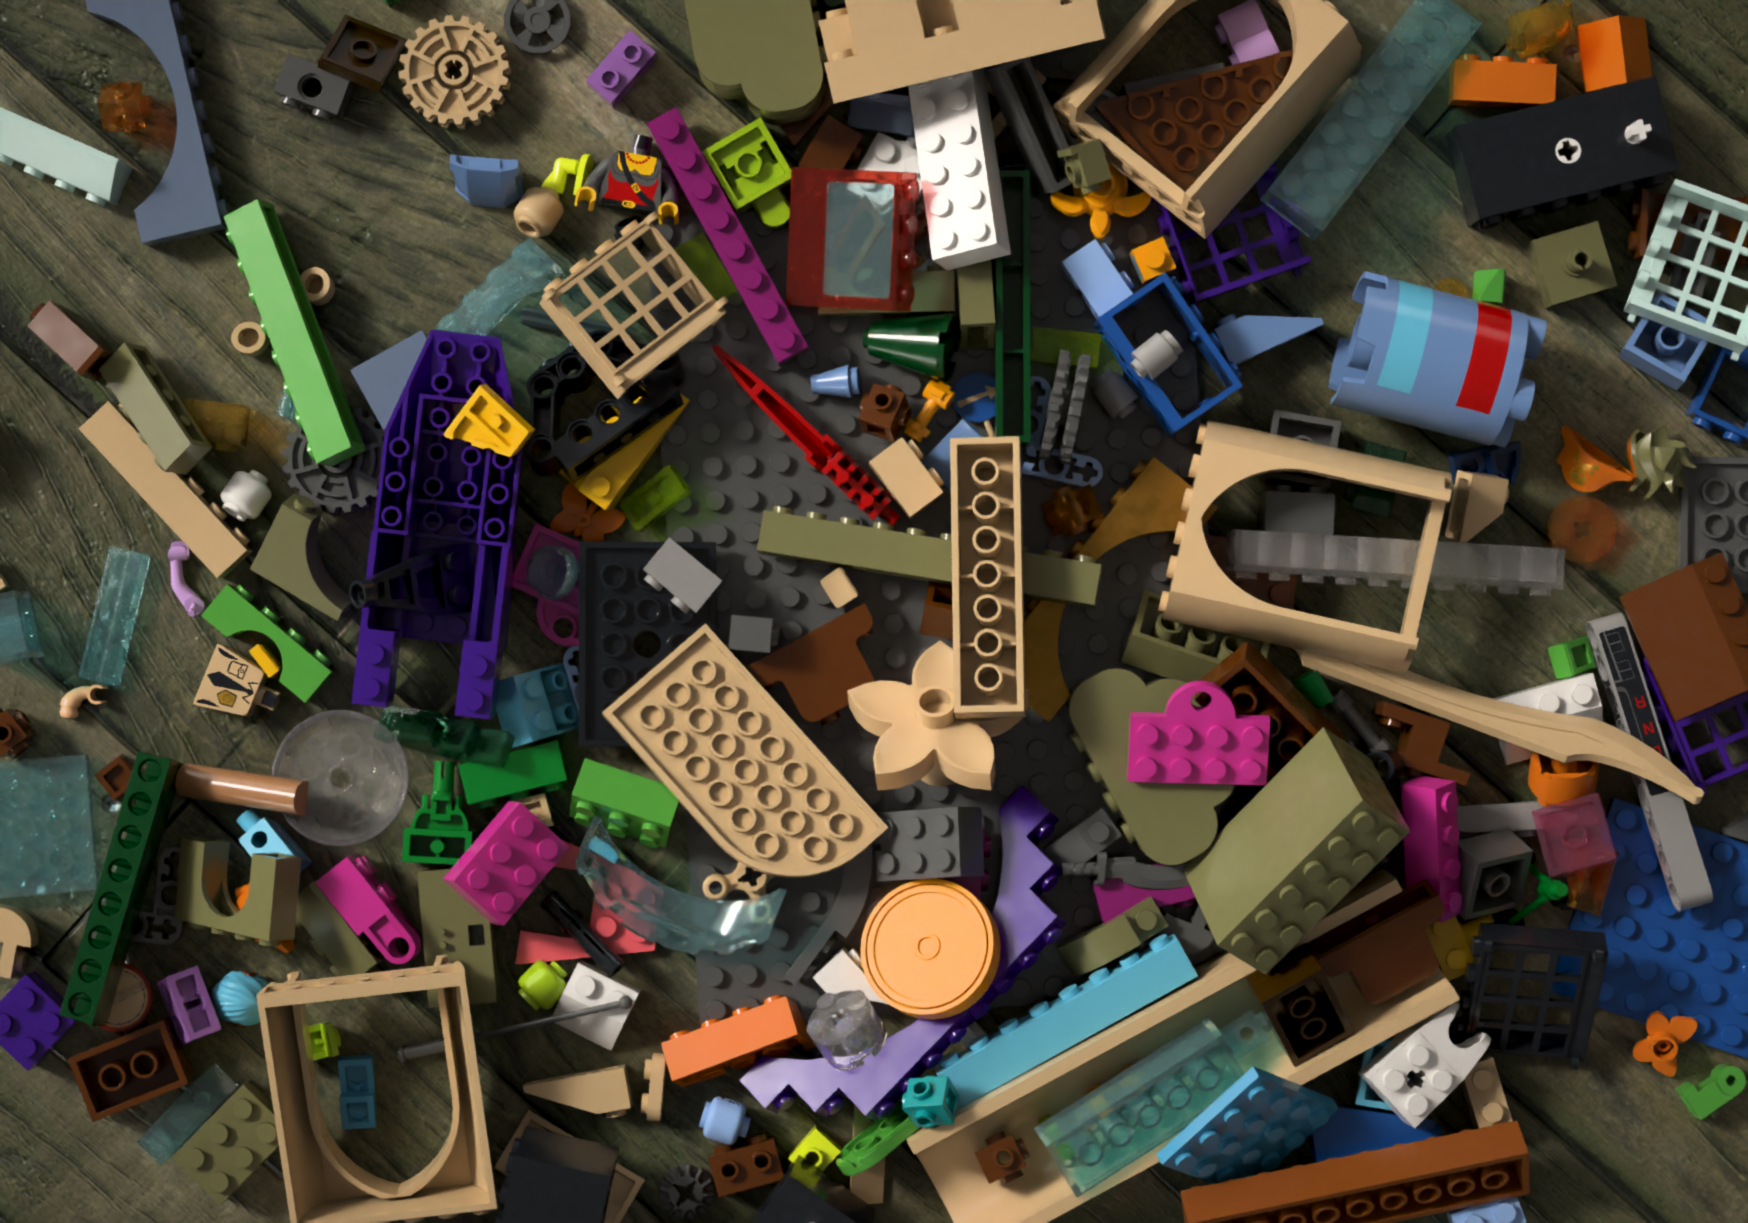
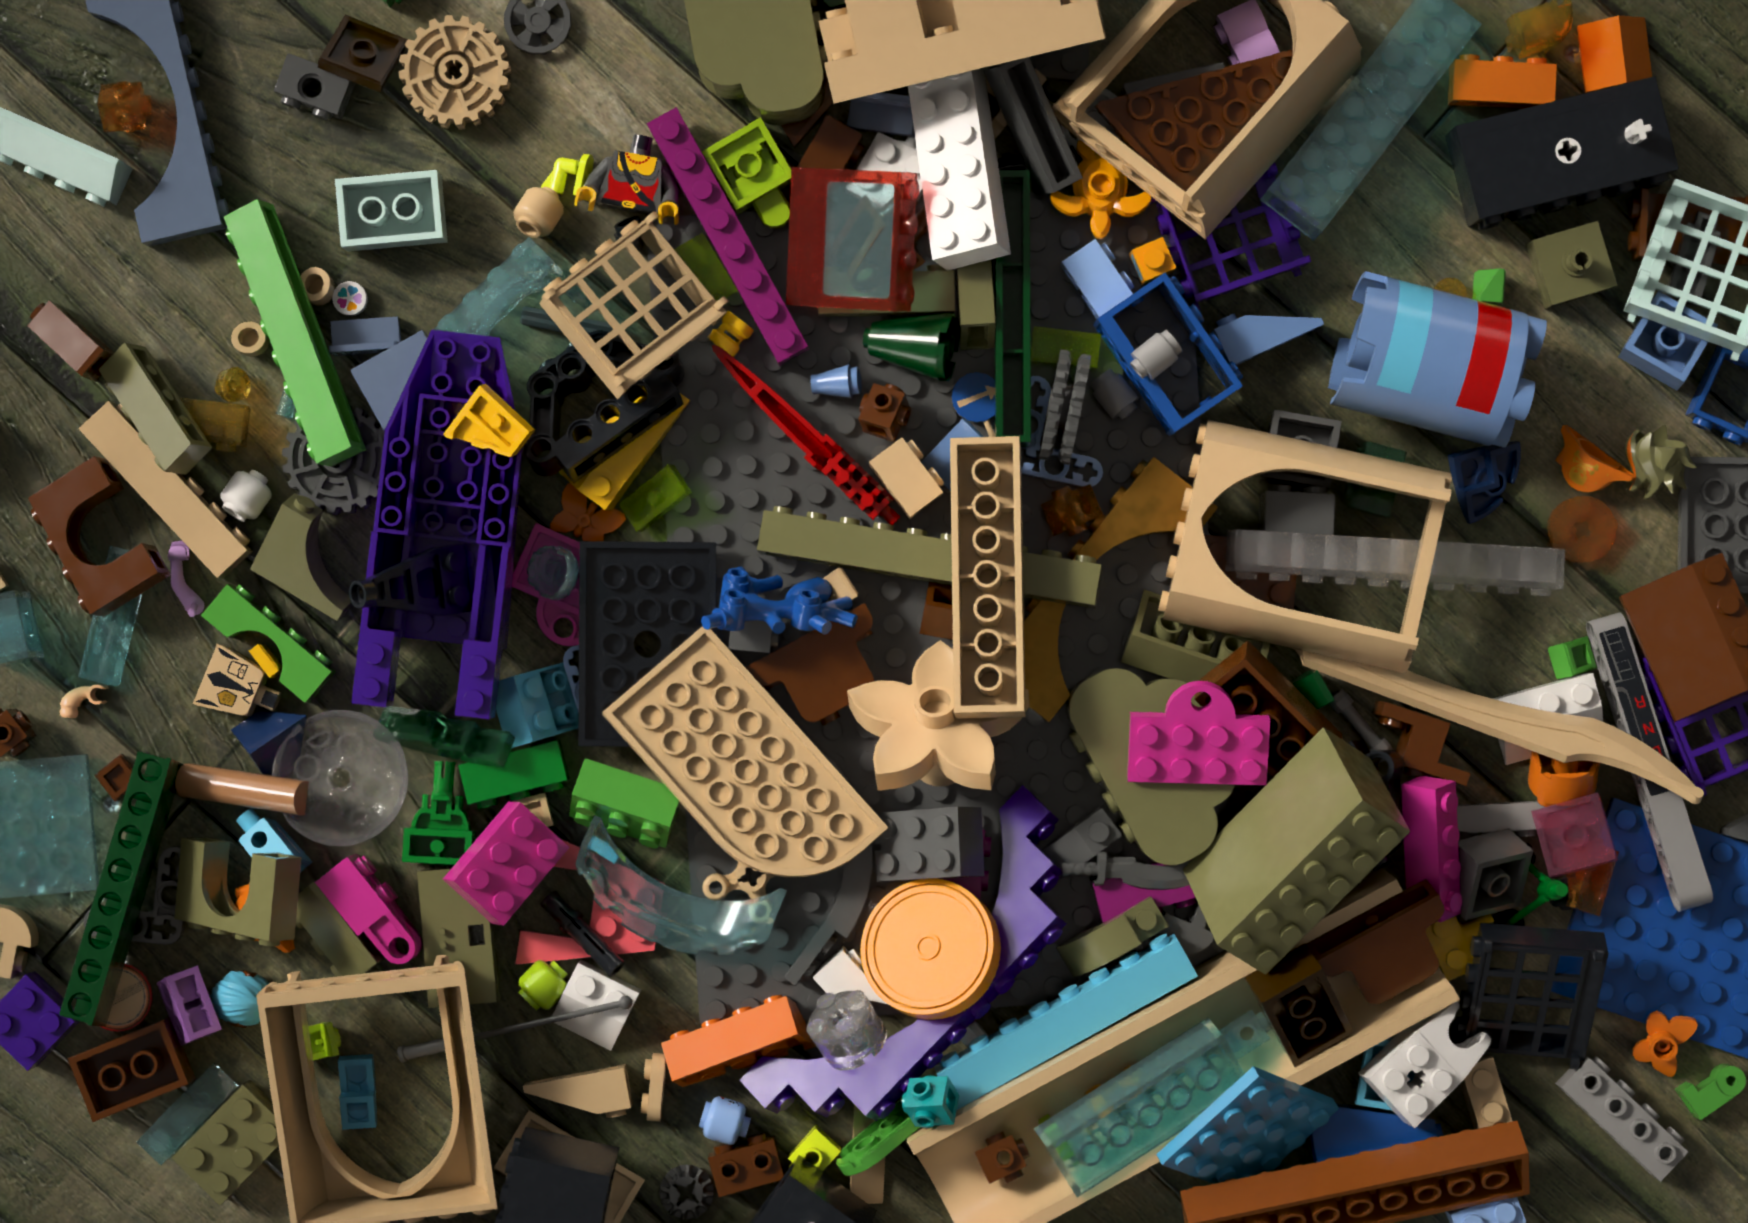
medium blue slope [449,154,524,208] -> none
medium lavender brick [586,30,658,109] -> none
light grey brick [643,537,722,614] -> none
light orange bar [903,379,956,443] -> none
olive brick [1057,139,1112,194] -> none
tan slope [1445,470,1509,543] -> none
none -> reddish brown arch [28,456,171,617]
none -> clear yellow tile [215,367,251,403]
none -> dark blue slope [231,710,307,777]
none -> sand blue panel [329,316,401,356]
none -> white tile [332,281,368,316]
none -> light aqua brick [335,170,448,252]
none -> blue plant [701,566,858,634]
none -> yellow wheel [707,310,754,357]
none -> light grey brick [1555,1056,1688,1182]

